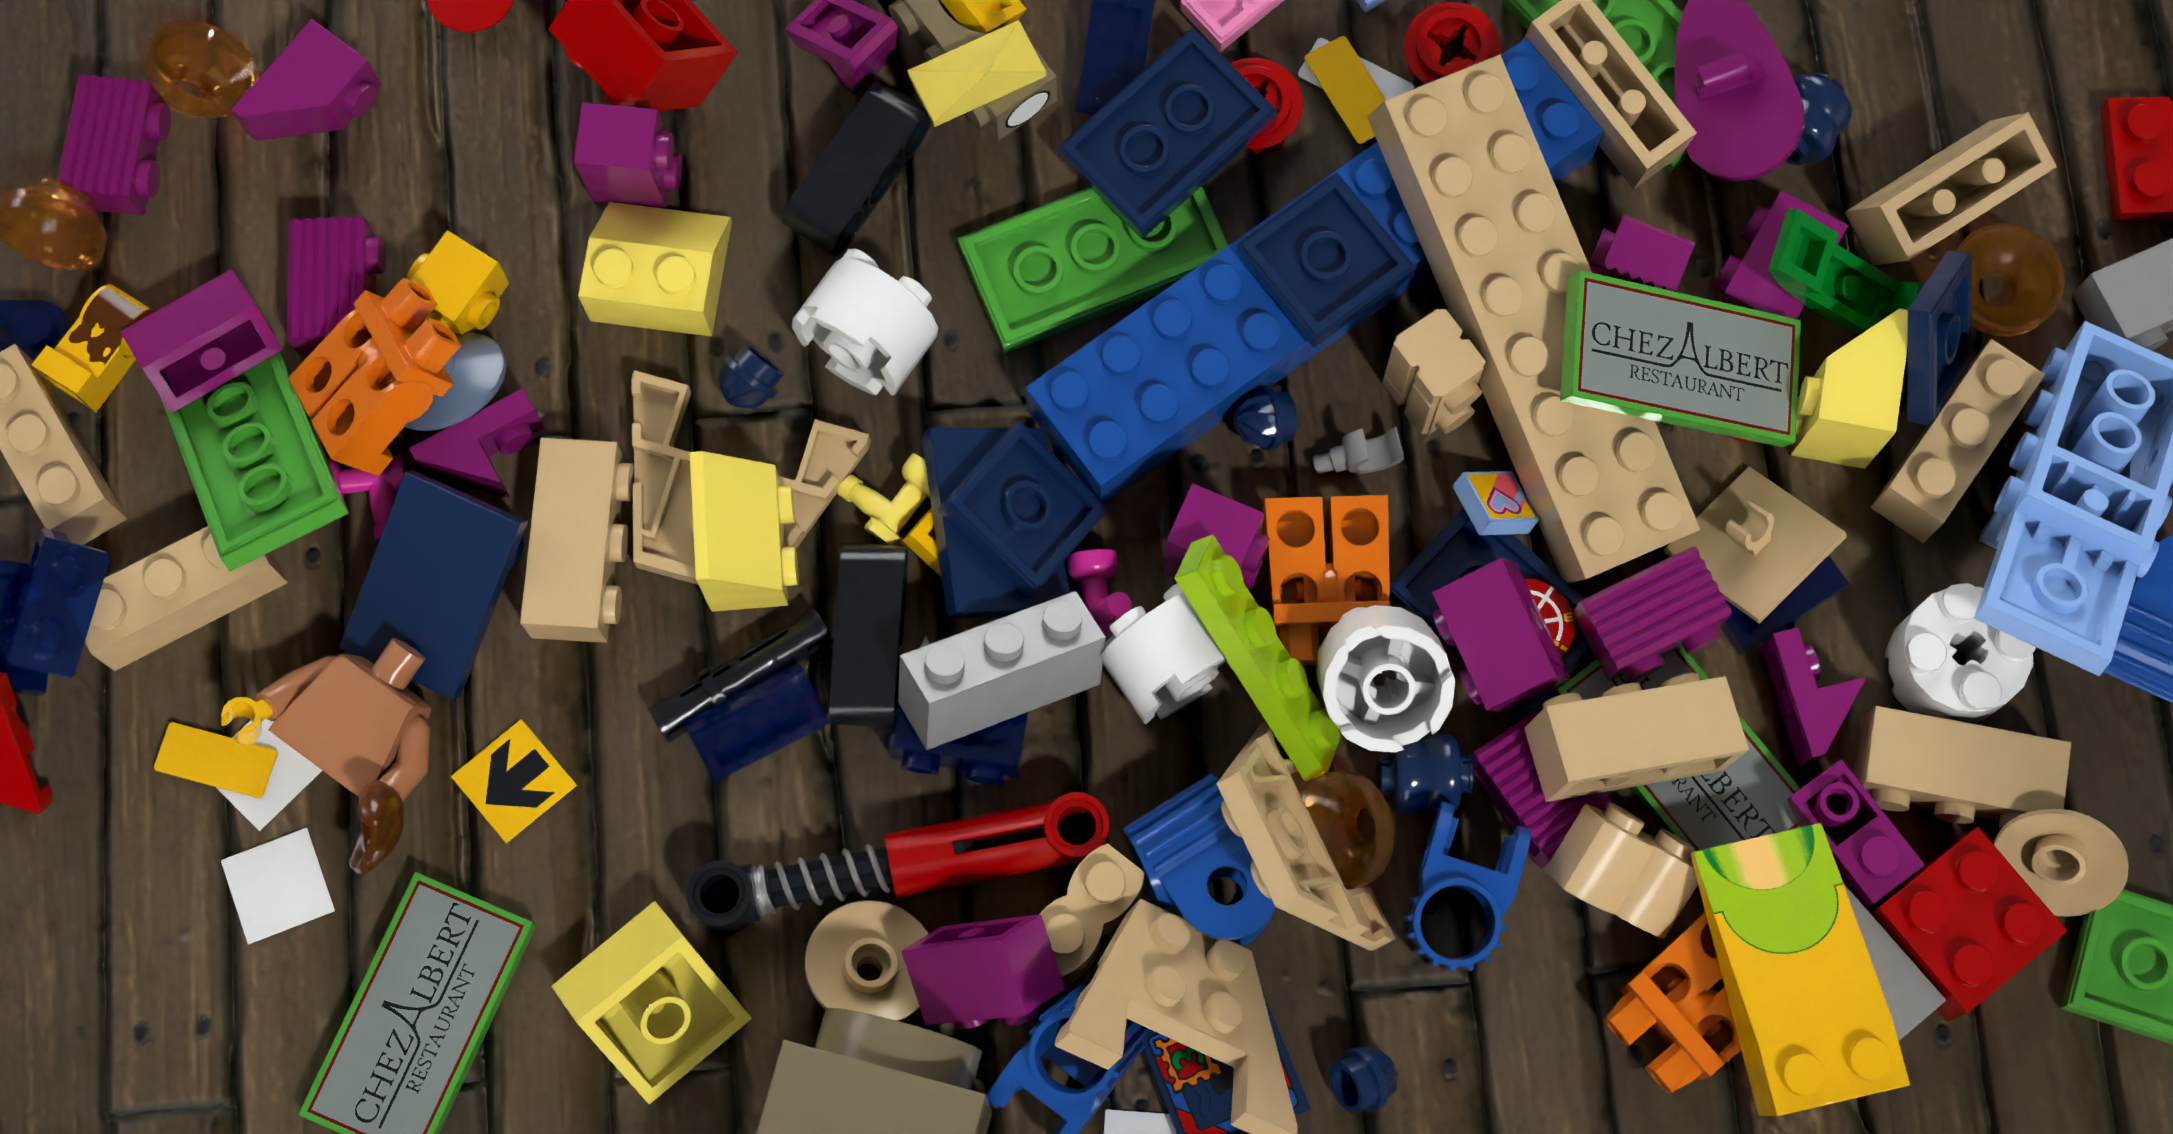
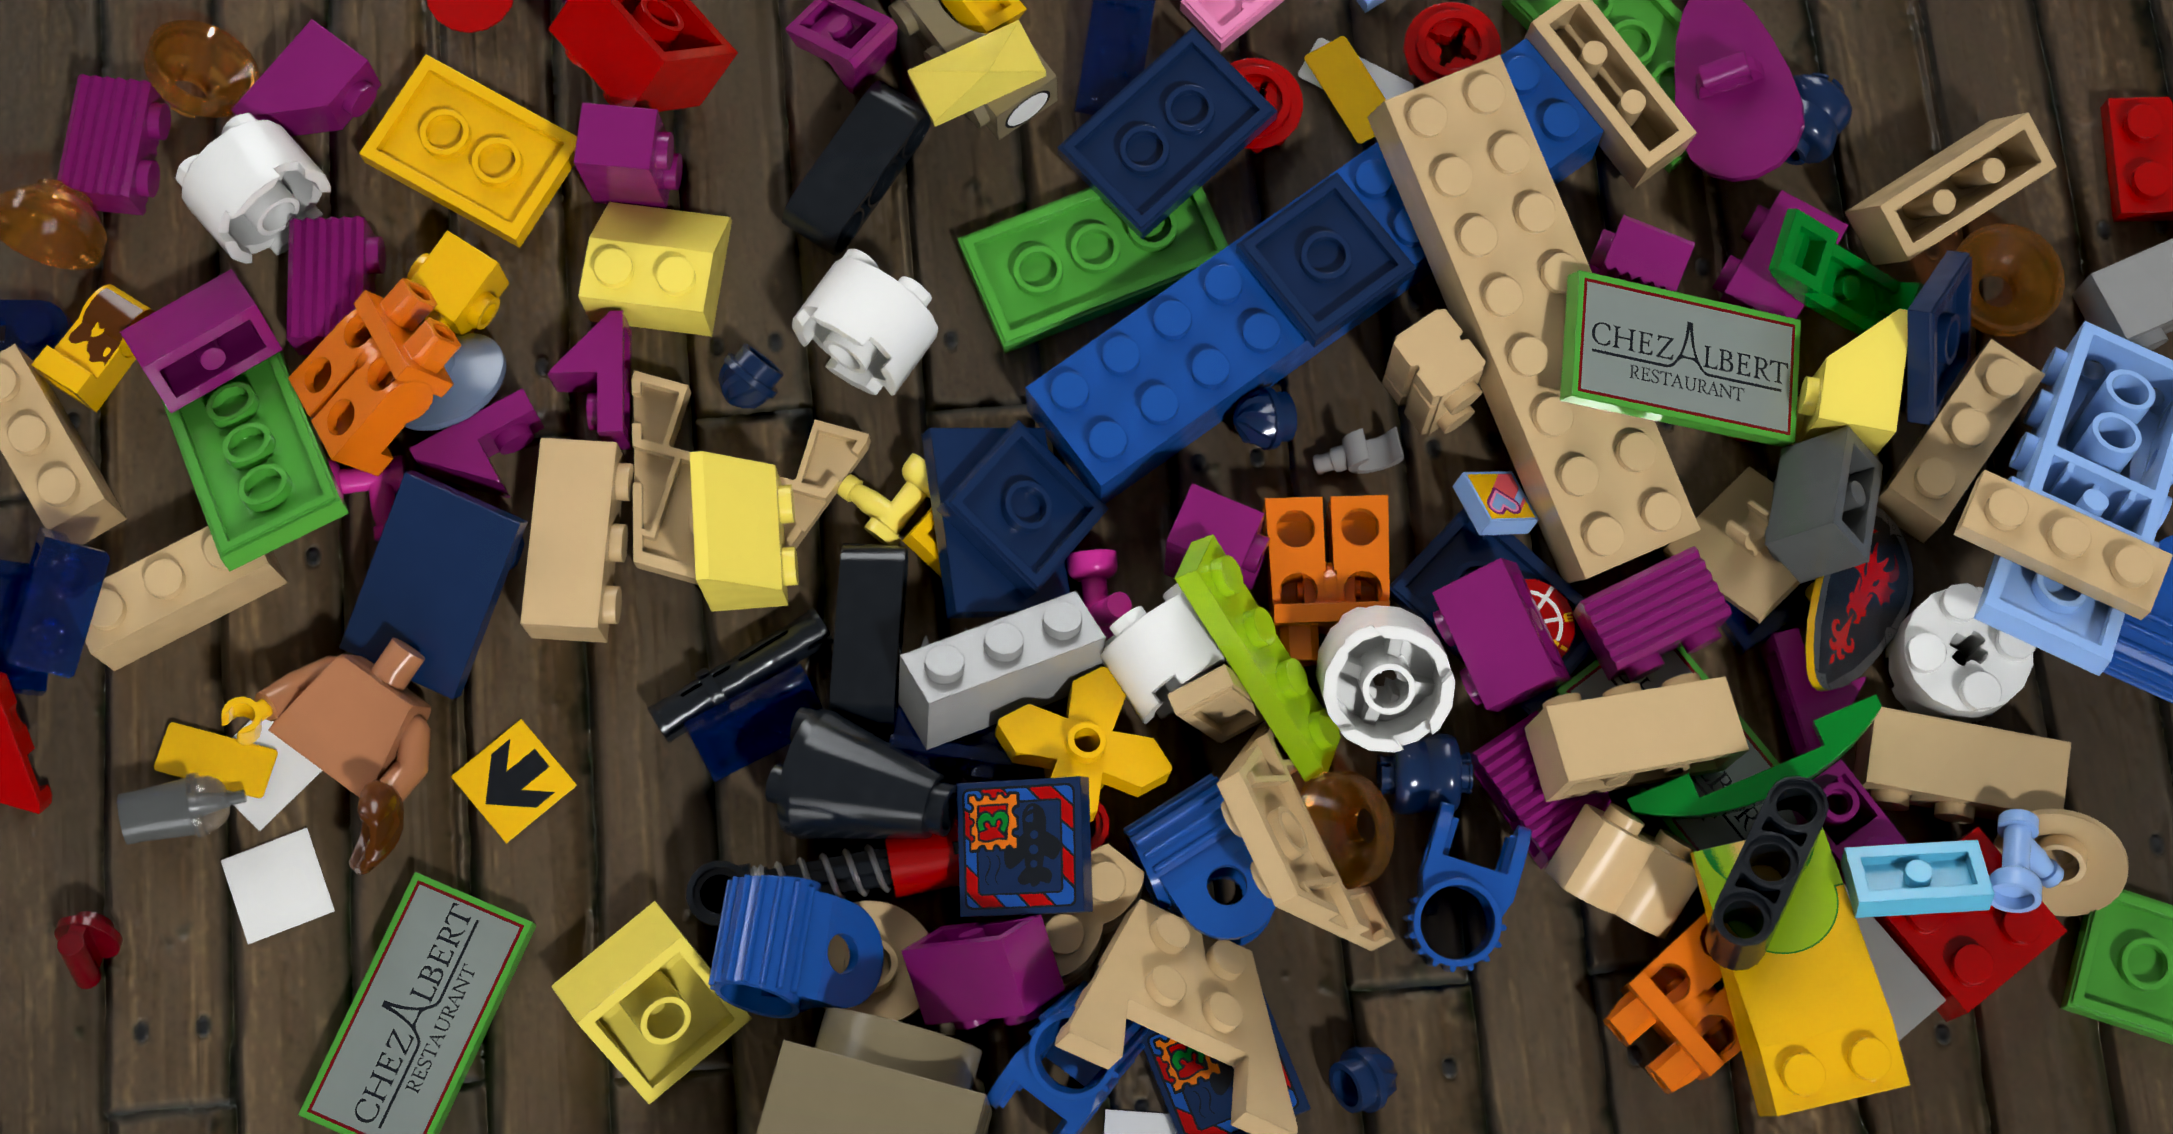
none -> dark red plate [54,911,123,989]
none -> dark grey piece [117,772,247,845]
none -> white brick [175,113,331,264]
none -> yellow plate [359,54,577,248]
none -> magenta slope [548,310,632,450]
none -> blue piece [708,874,884,1018]
none -> black cone [765,707,958,839]
none -> tile [957,776,1093,917]
none -> yellow plant [995,667,1172,822]
none -> tan tile [1167,664,1265,743]
none -> green slope [1627,694,1882,820]
none -> black beam [1705,776,1829,971]
none -> dark grey brick [1765,426,1883,583]
none -> shield [1805,507,1913,692]
none -> medium azure plate [1840,840,1995,918]
none -> tan plate [1953,470,2173,620]
none -> light blue piece [1989,809,2064,913]

